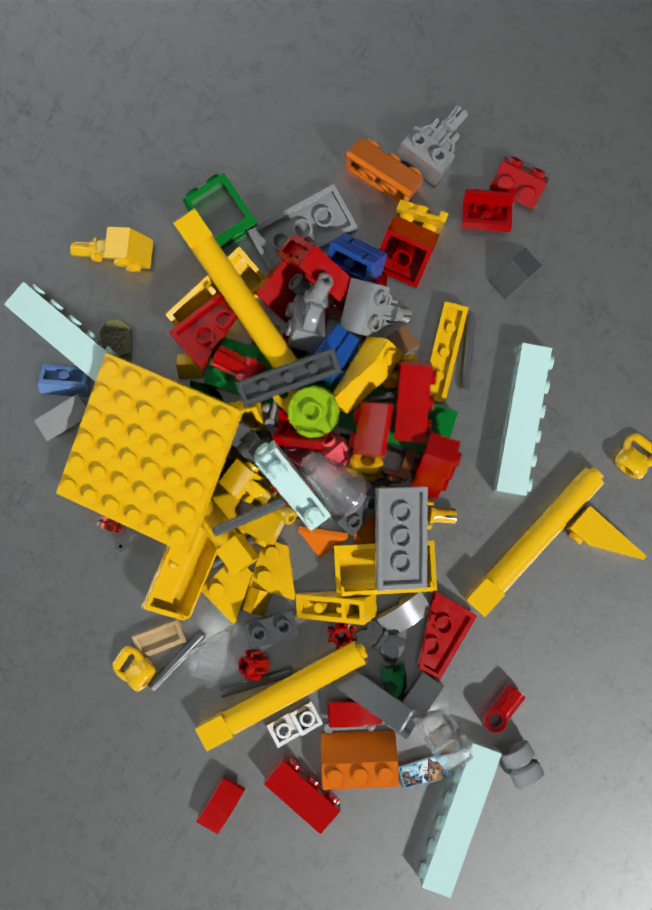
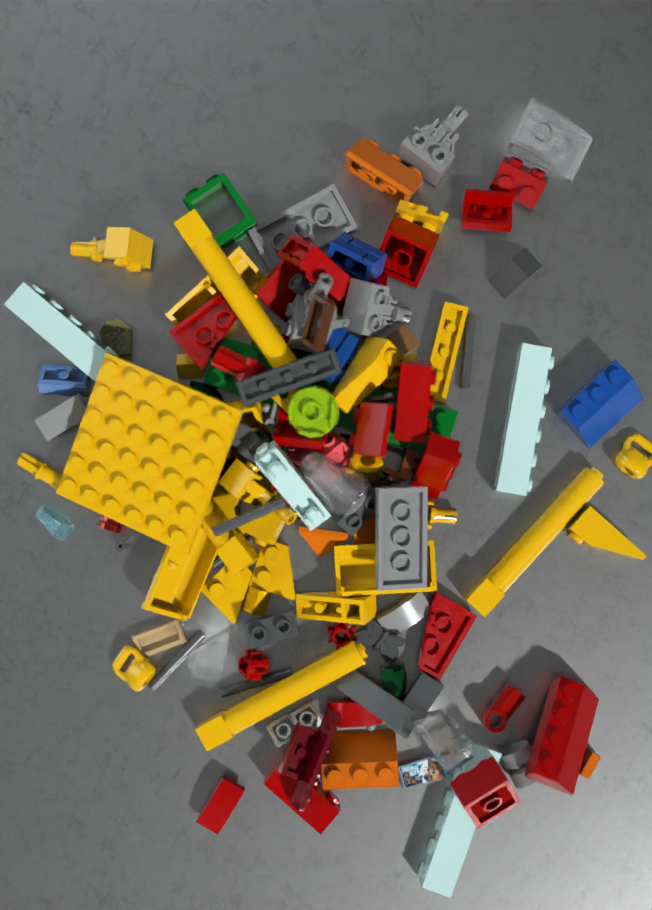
none -> yellow axle [17,452,62,490]
none -> clear light blue cone [36,506,74,541]
none -> dark red bracket [277,707,341,811]
none -> reddish brown piece [301,293,350,352]
none -> red slope [450,756,521,828]
none -> clear slope [505,98,593,182]
none -> red slope [524,676,599,796]
none -> blue slope [555,360,644,449]
none -> orange tile [579,747,601,779]

